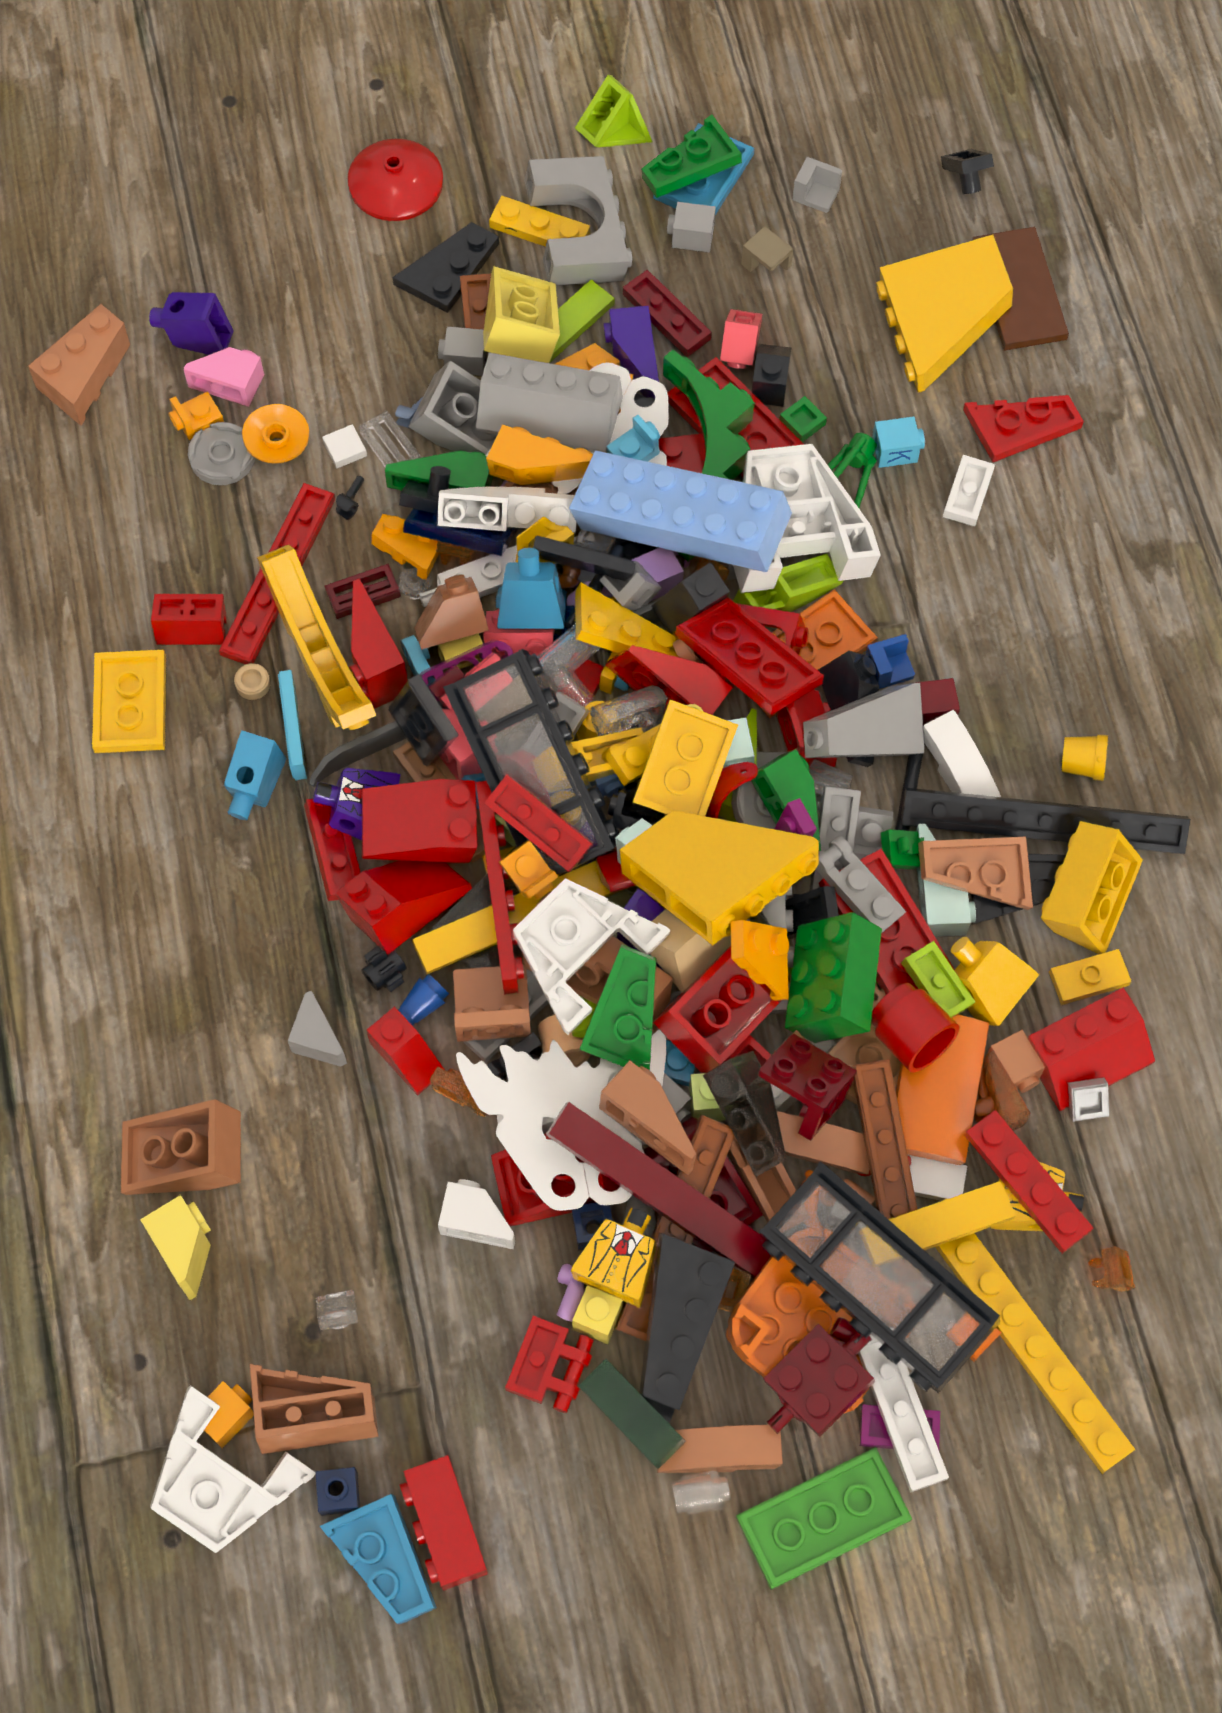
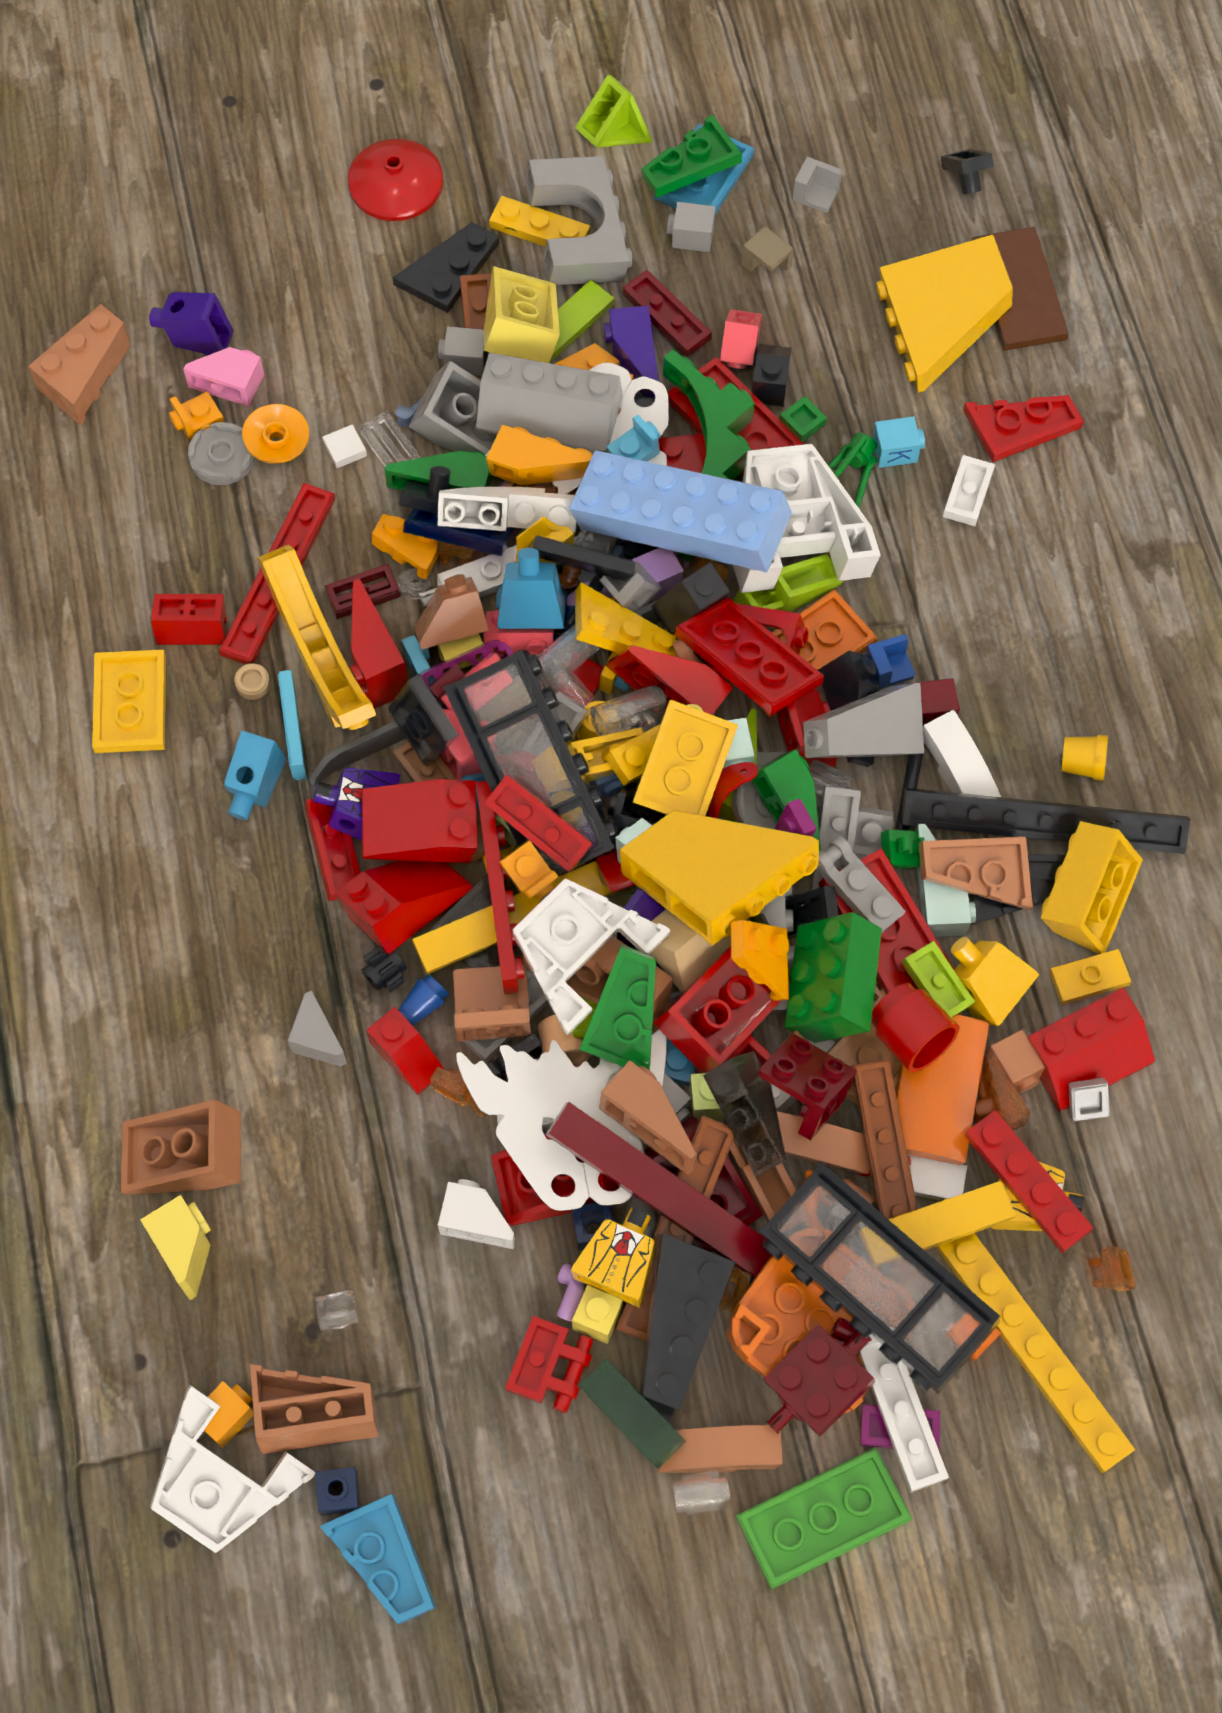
black hand [336,476,364,520] -> none
red brick [400,1455,488,1591] -> none

